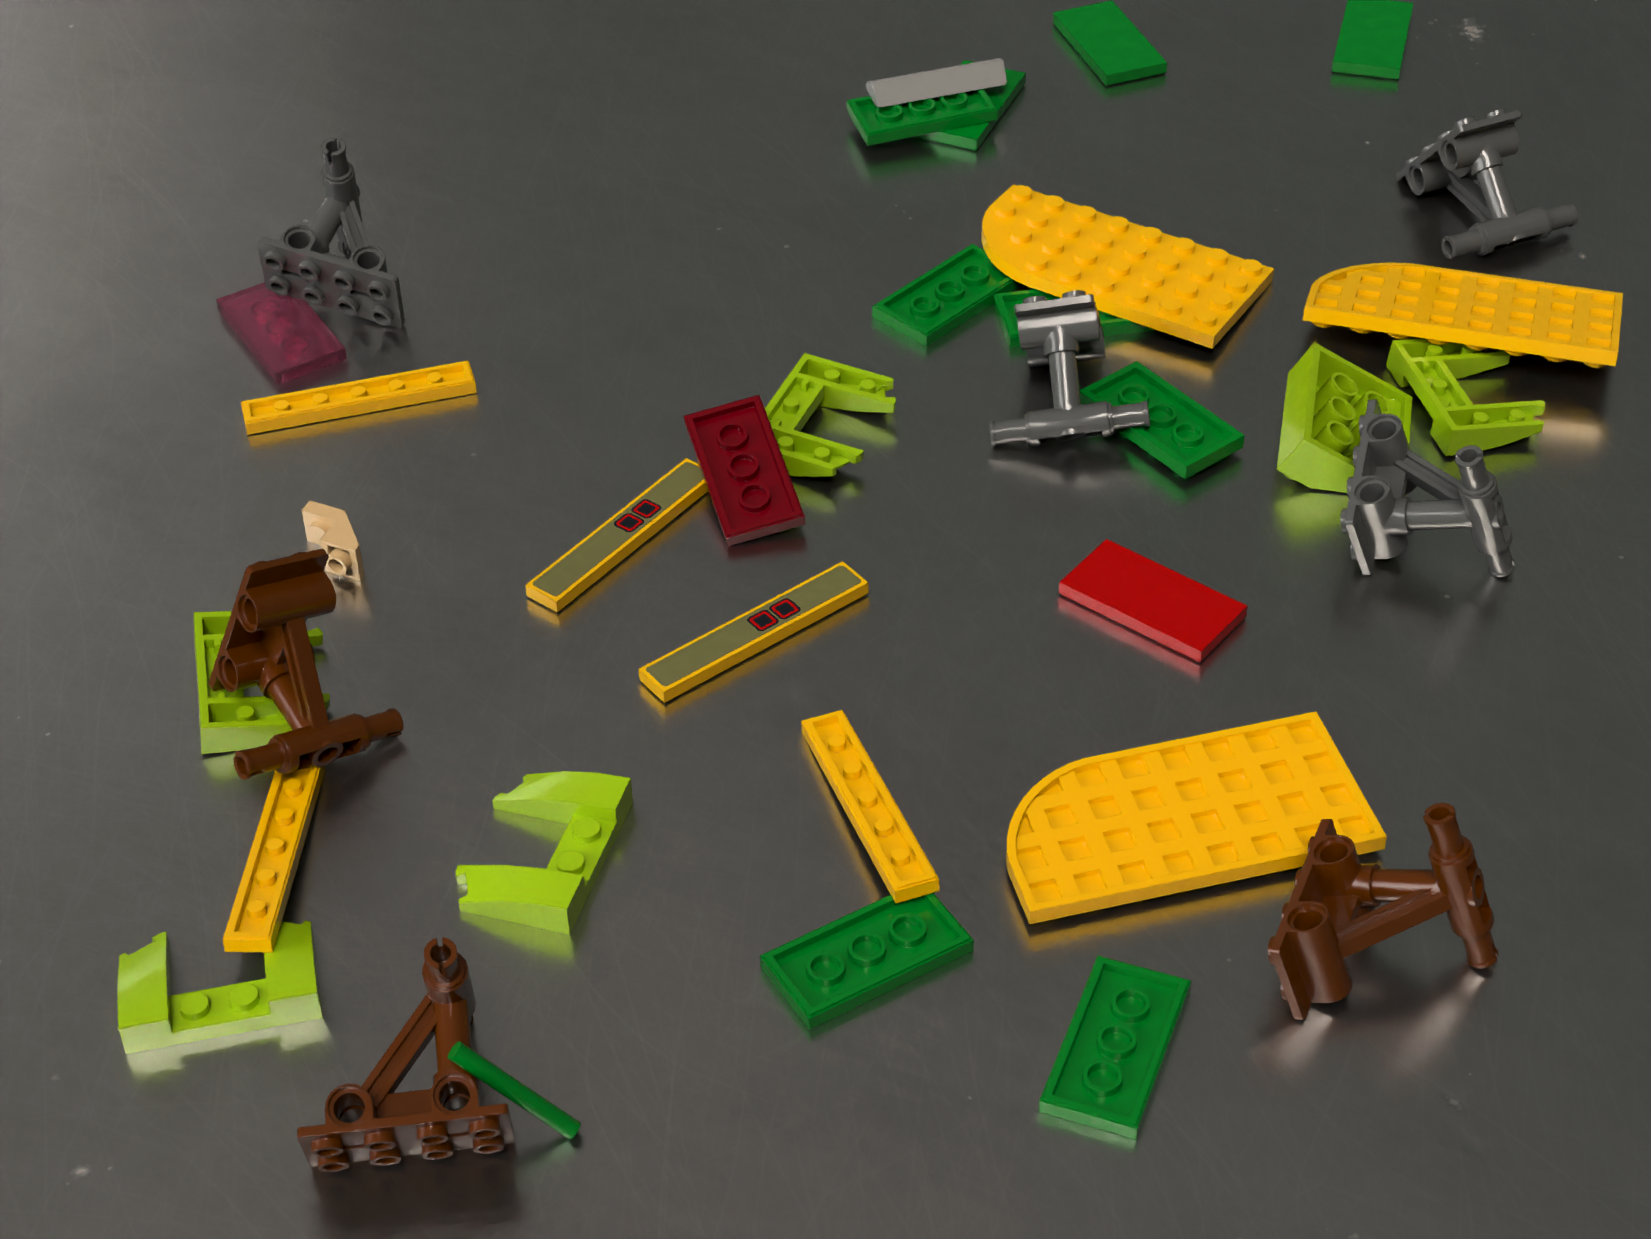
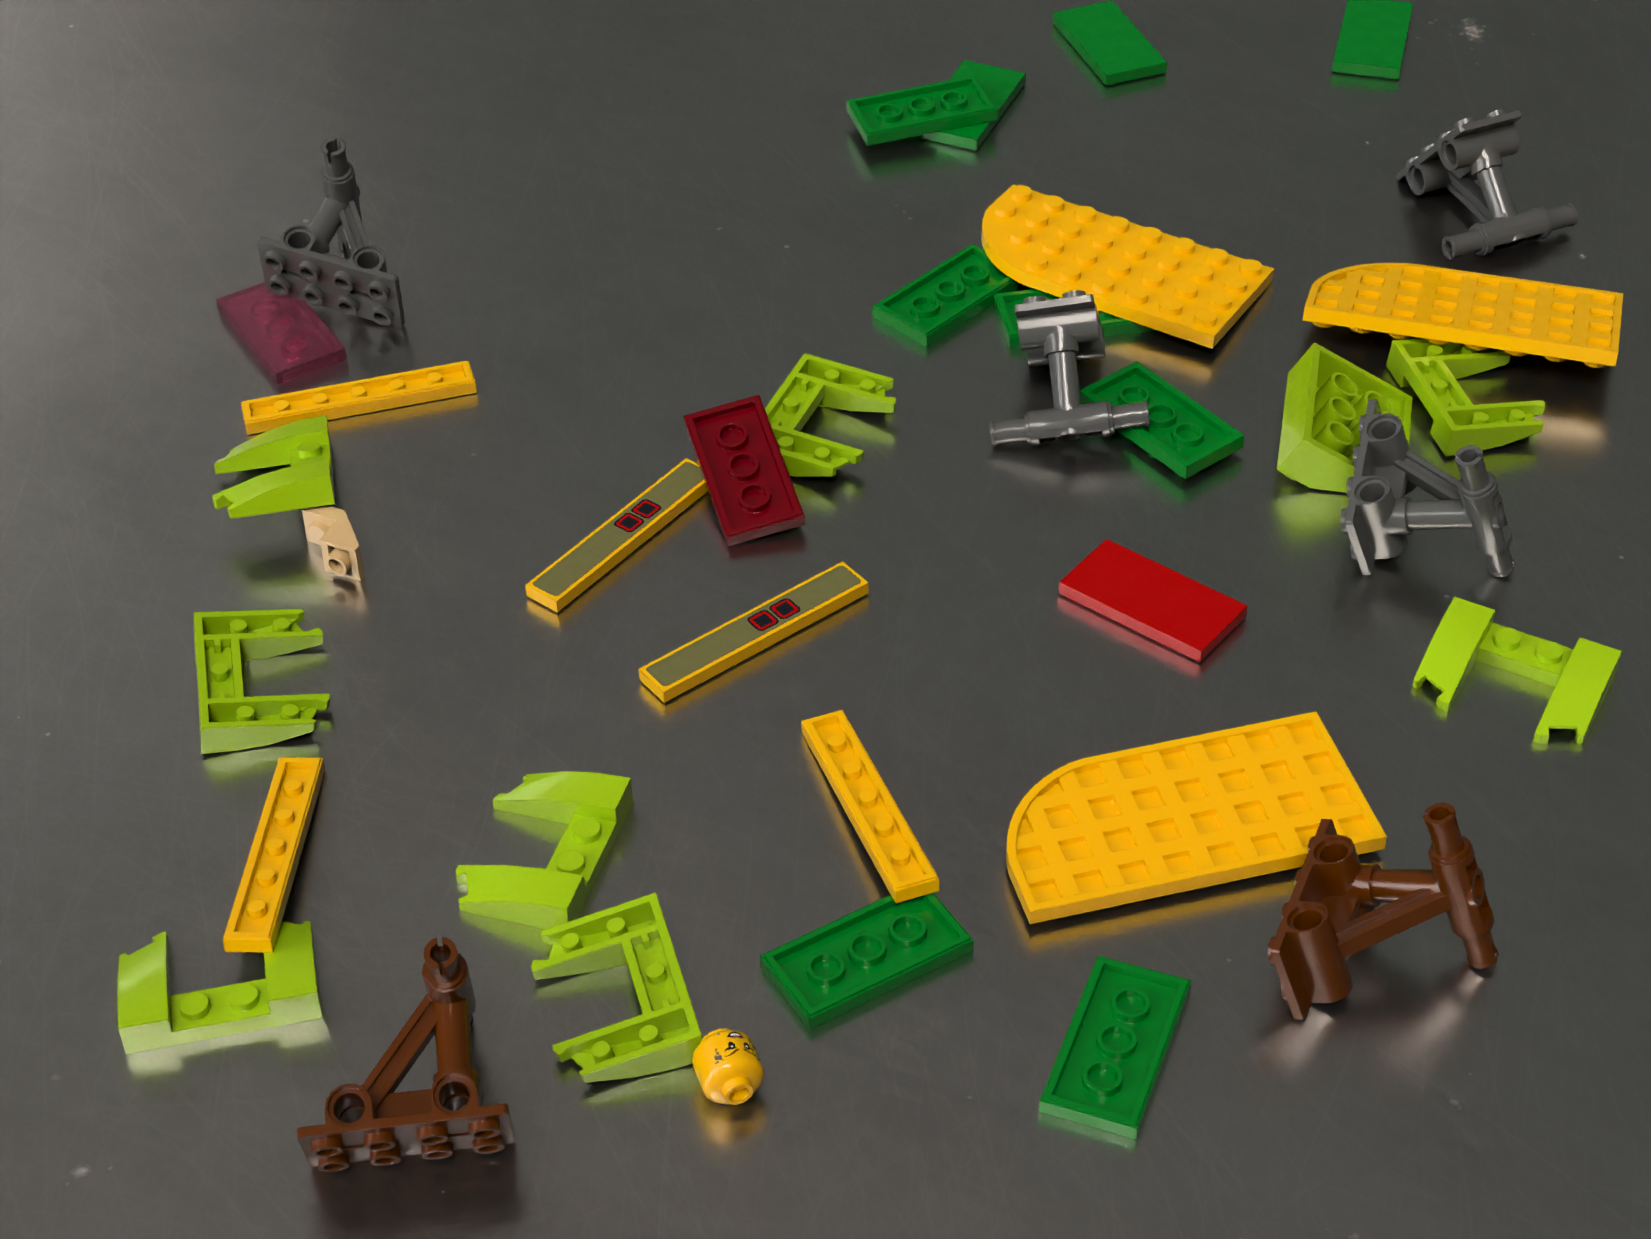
reddish brown plate [208,548,404,780] -> none
green bar [447,1041,581,1139] -> none
light grey slope [865,58,1007,107] -> none
none -> lime wedge [213,415,335,519]
none -> lime wedge [531,892,703,1083]
none -> yellow head [692,1028,765,1105]
none -> lime wedge [1413,596,1622,744]

